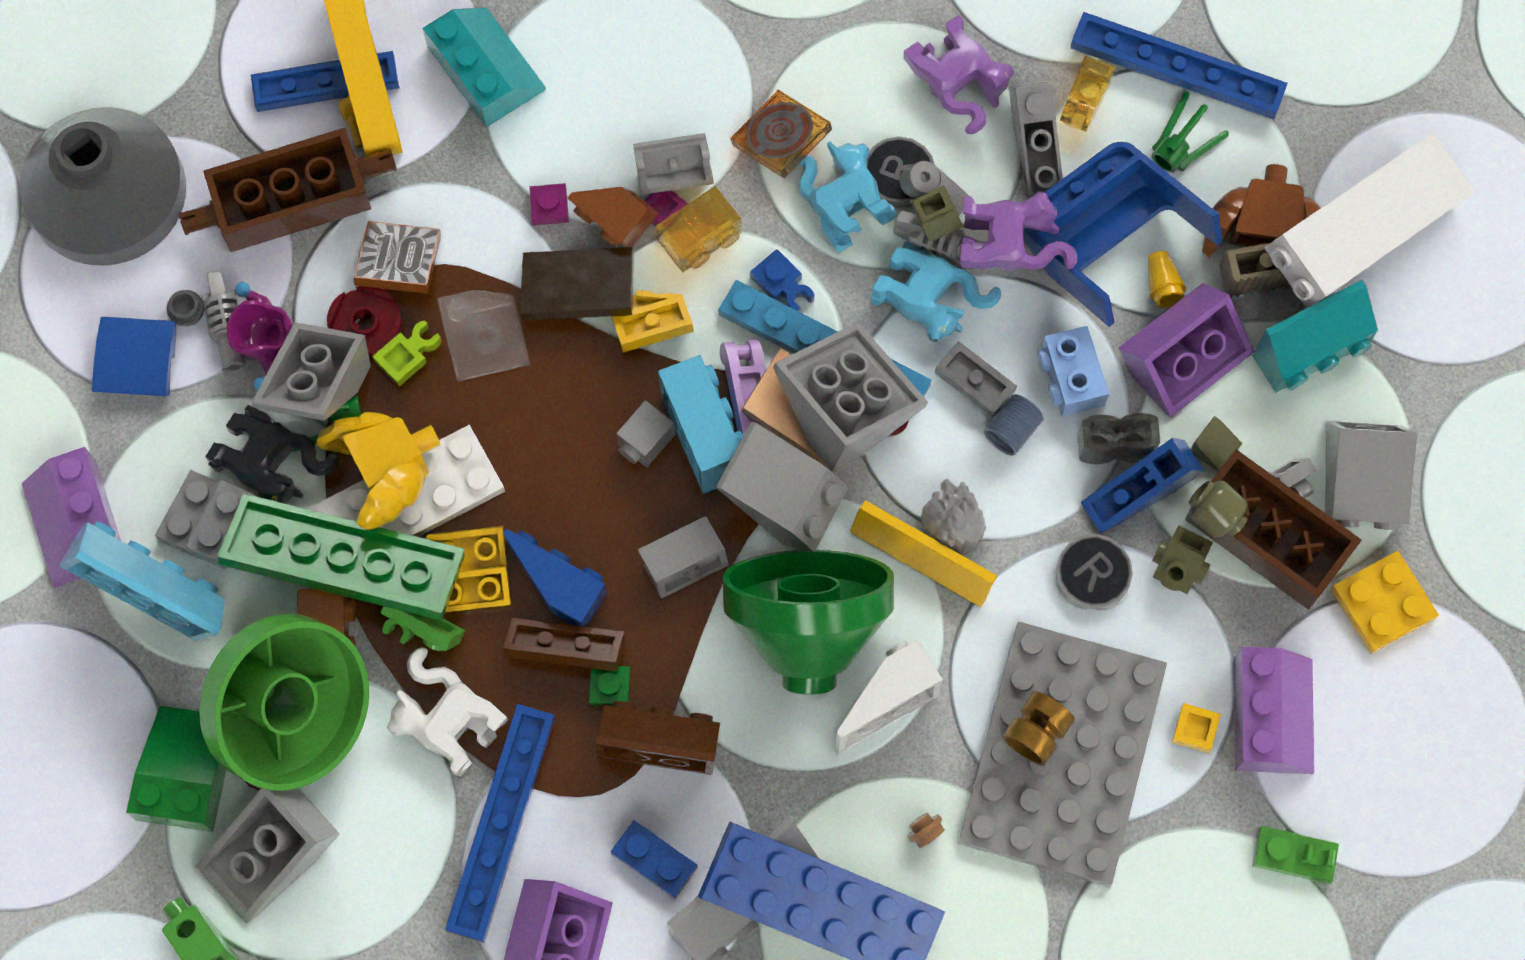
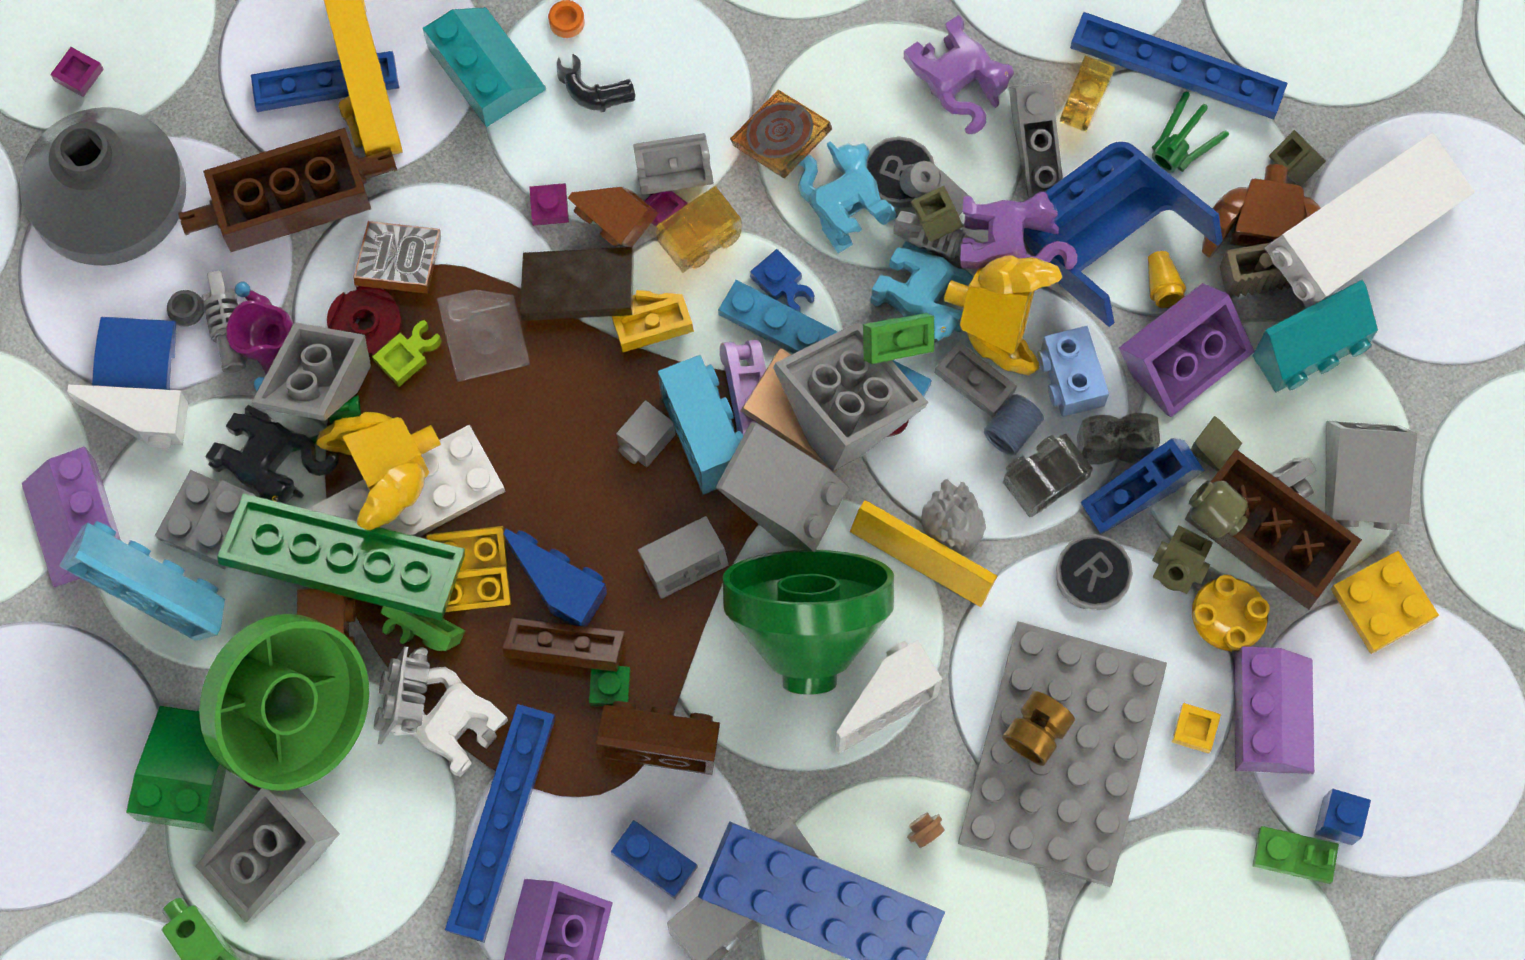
none -> magenta plate [50,47,104,97]
none -> white slope [67,384,188,449]
none -> light grey hinge [374,646,430,745]
none -> orange tile [548,0,585,38]
none -> black piece [556,54,635,113]
none -> bright green plate [863,313,934,364]
none -> yellow torso [944,255,1062,376]
none -> clear smoke brick [1003,433,1093,517]
none -> yellow dish [1192,575,1270,651]
none -> olive slope [1269,130,1326,186]
none -> blue brick [1314,789,1371,845]

